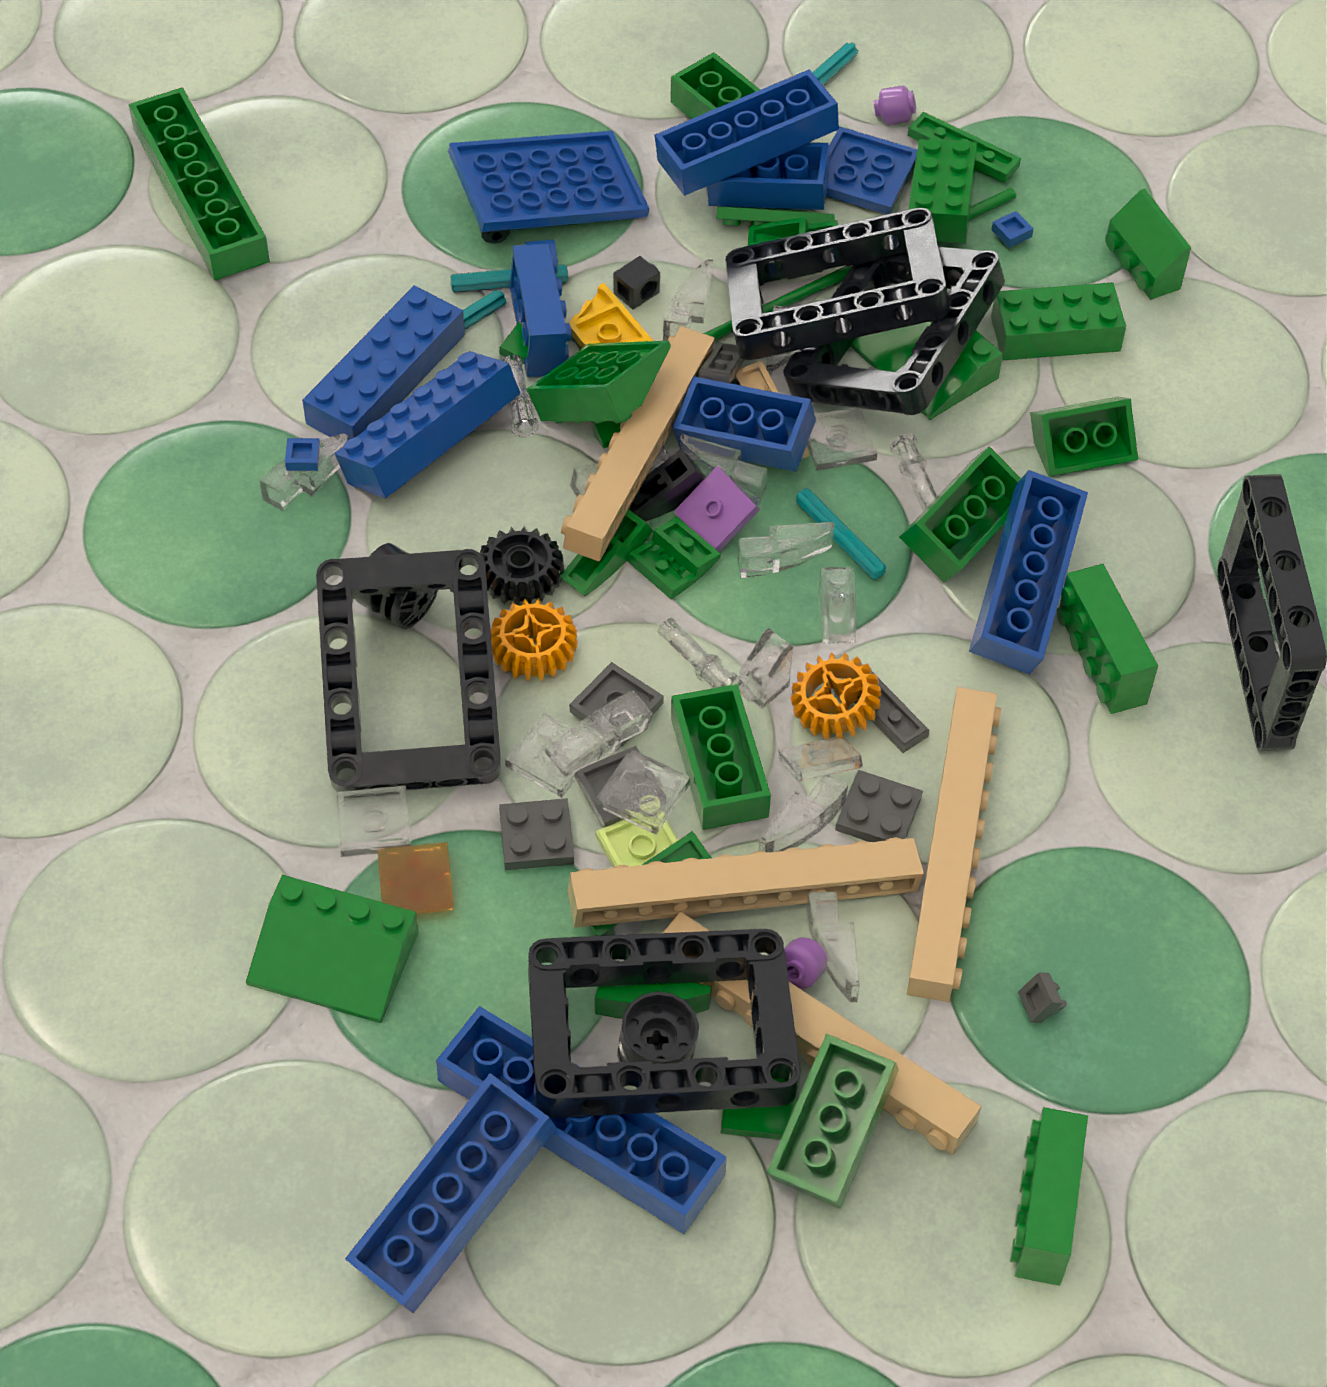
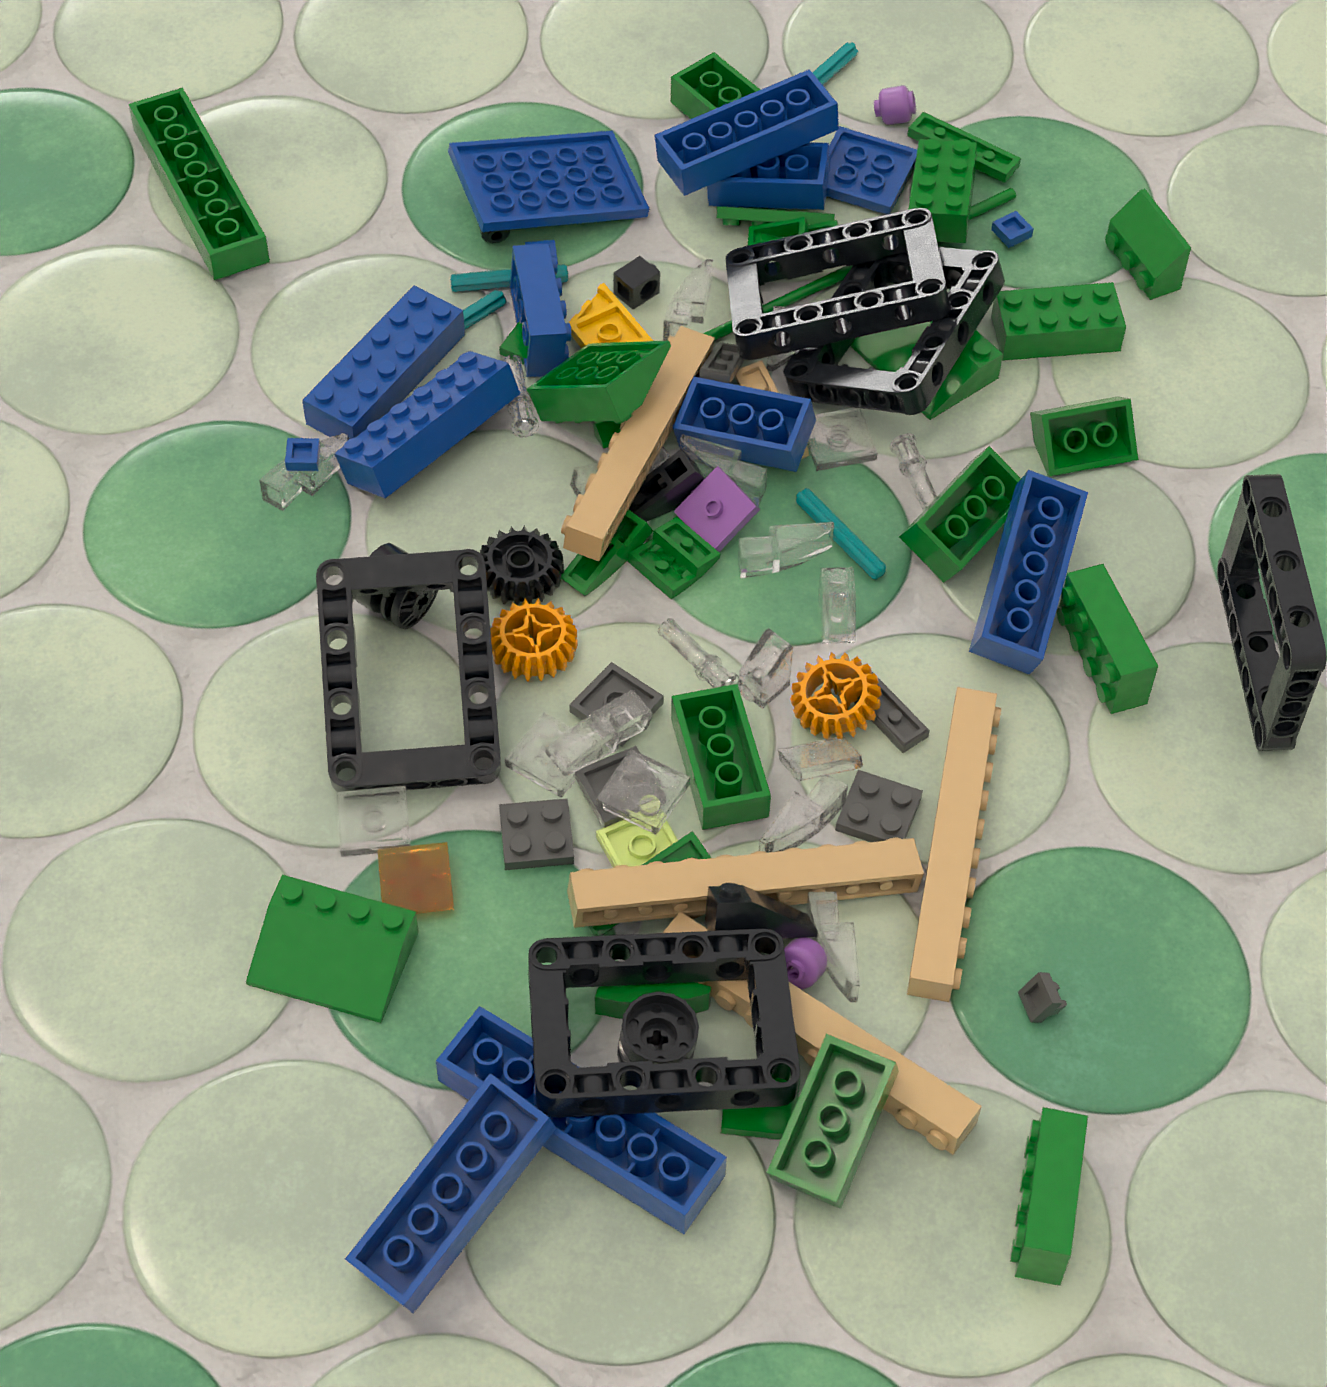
none -> black slope [704,883,818,939]

